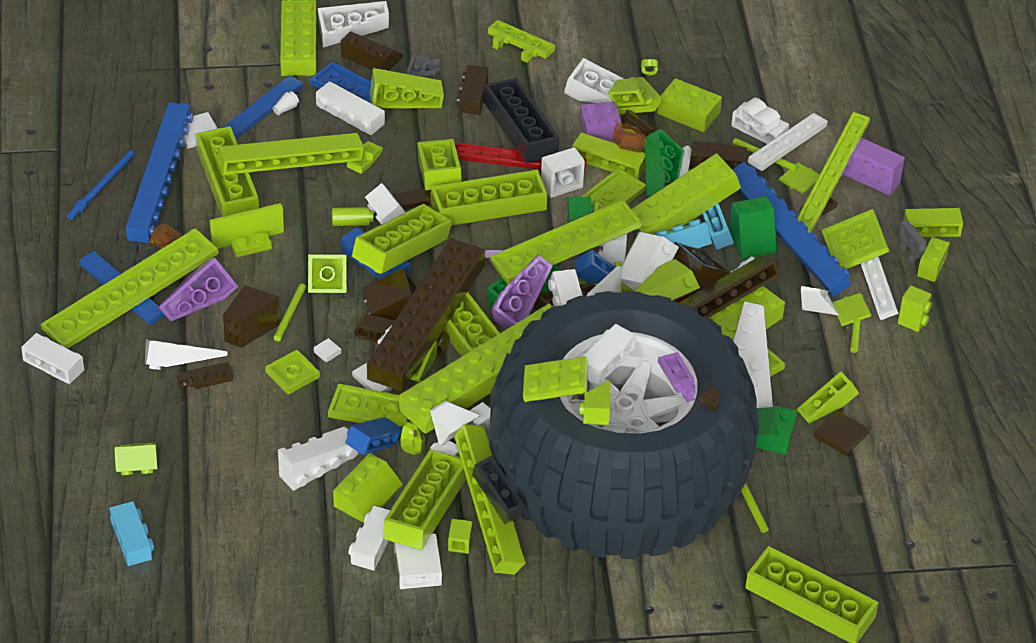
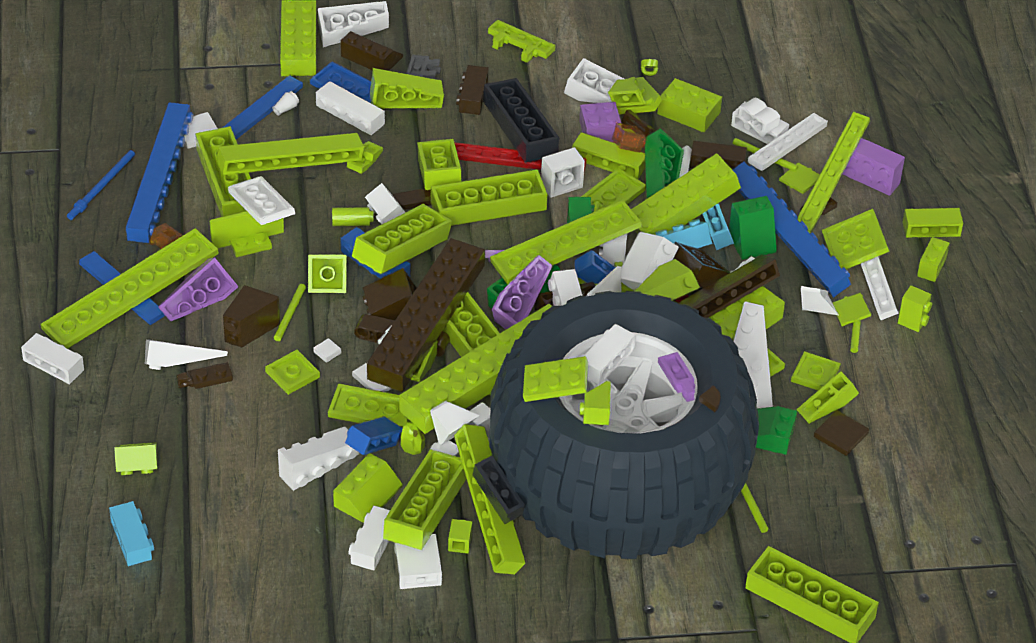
dark grey plate [898,220,927,265] -> none
none -> white tile [228,176,295,225]
none -> lime tile [791,351,841,390]

